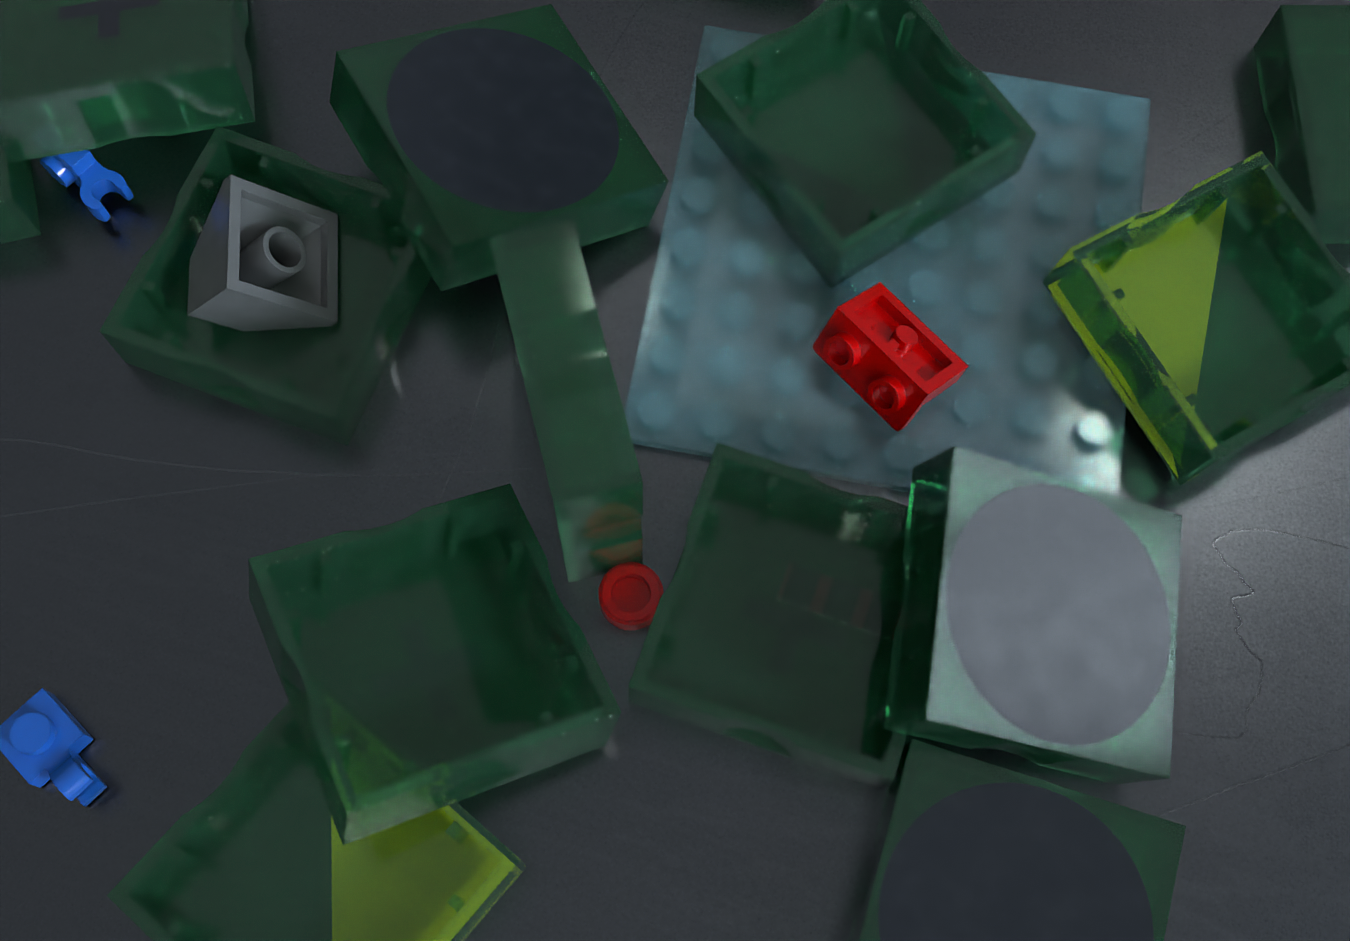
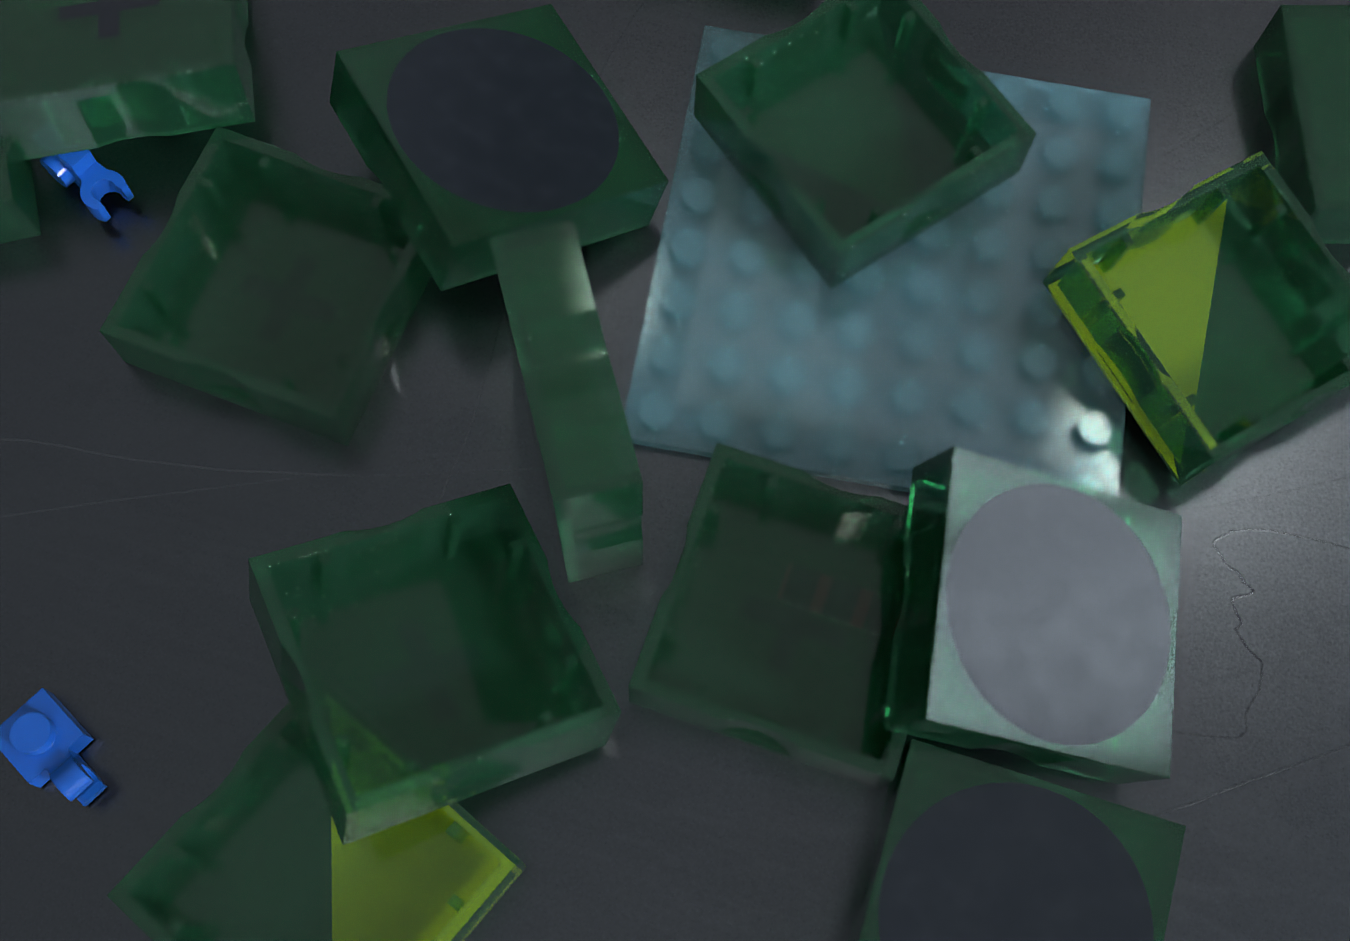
dark grey slope [187,175,338,332] -> none
red tile [598,562,664,631] -> none
red bracket [813,282,969,431] -> none

